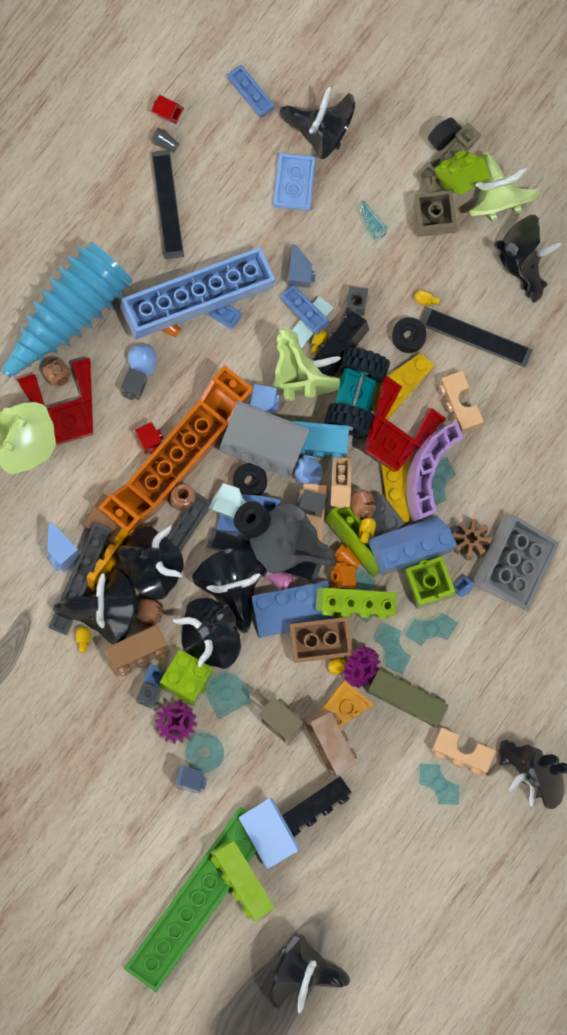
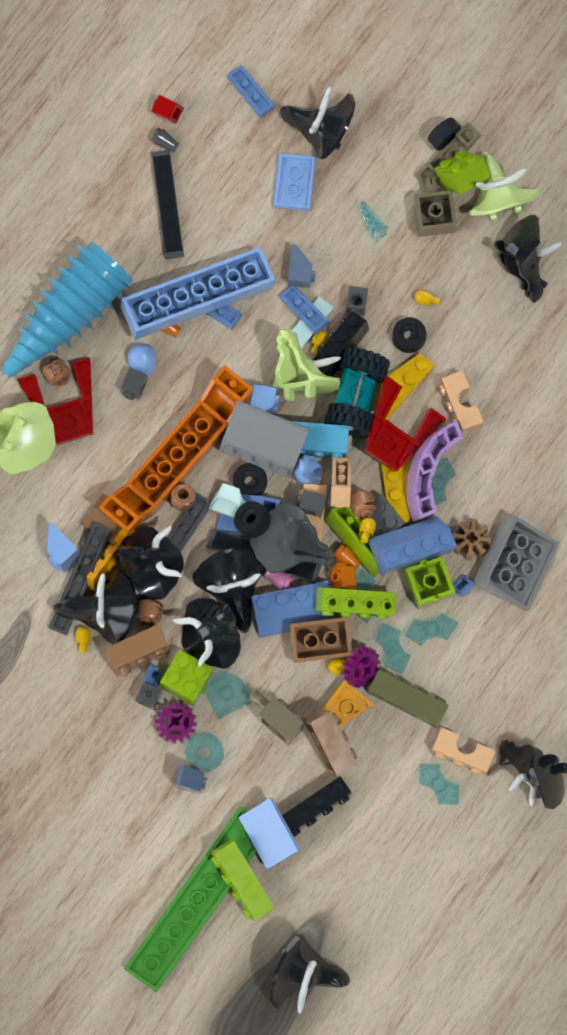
red brick [135,422,164,454] -> none
black tile [422,307,533,368] -> none

